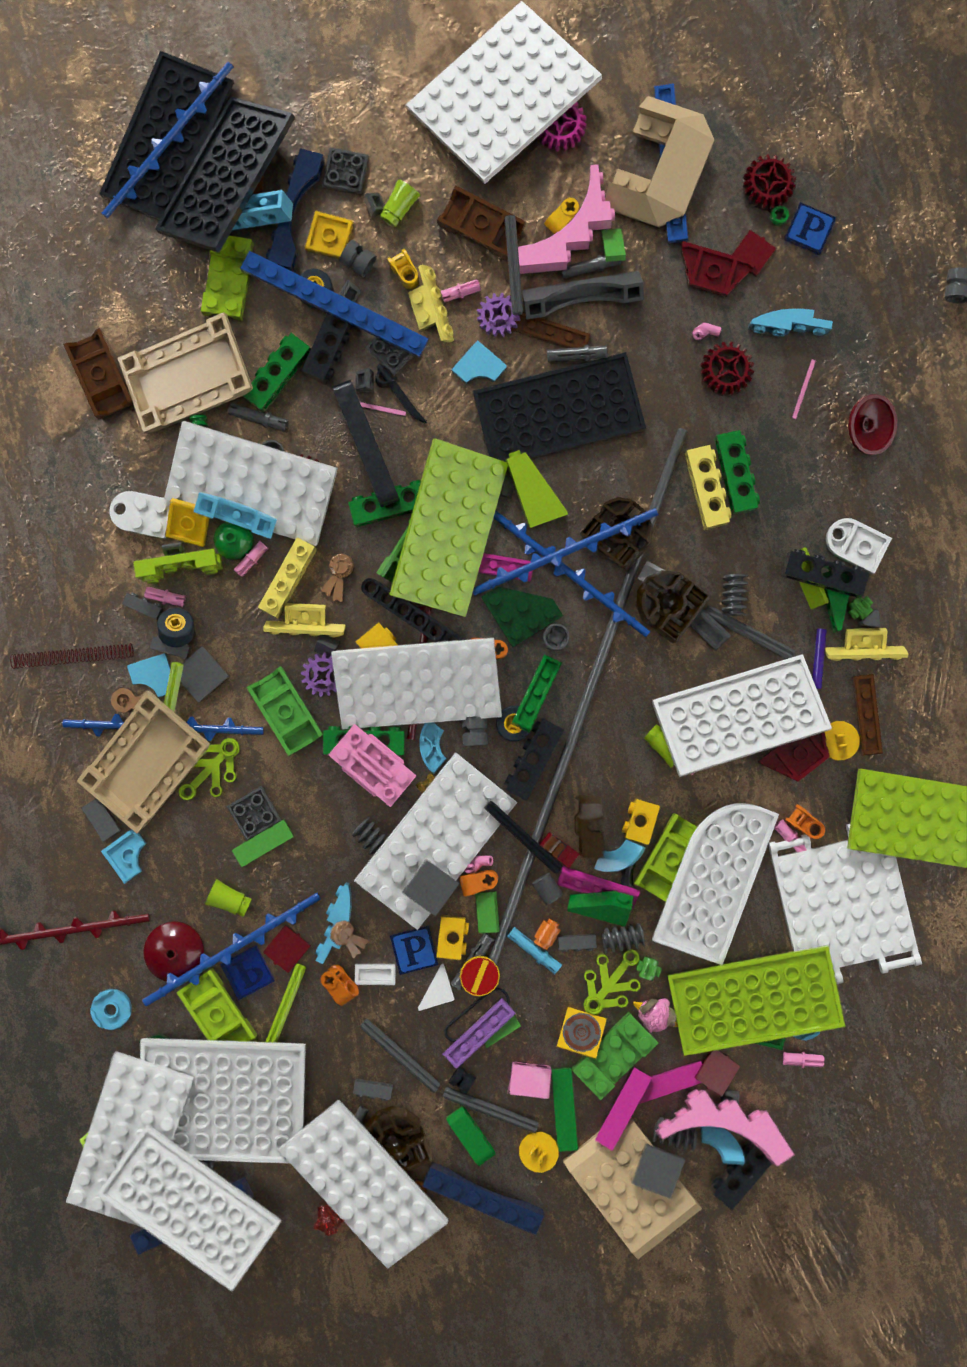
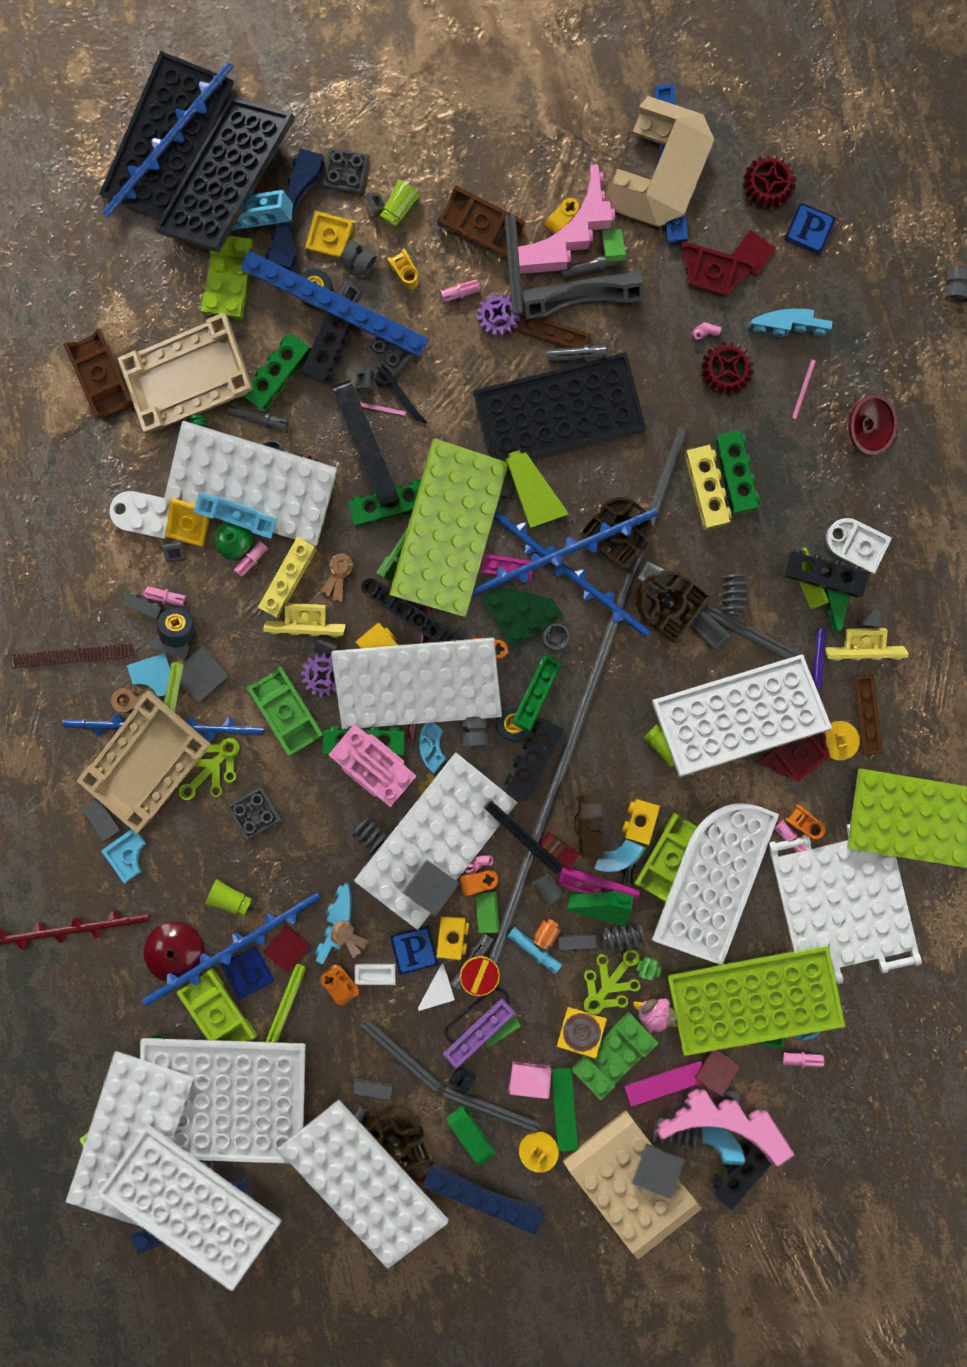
medium azure tile [90,989,132,1030] -> none
lime piece [133,549,223,584] -> none
bright green tile [232,819,295,867] -> none
clear red rock [313,1205,345,1236] -> none
white plate [406,1,602,184] -> none
light yellow bracket [408,265,454,342] -> none
medium azure tile [451,340,507,384] -> none
dark pink gear [537,102,587,151] -> none
dark pink tile [595,1067,652,1151] -> none
green bush [770,205,789,226] -> none
bright green gear [848,596,873,620] -> none

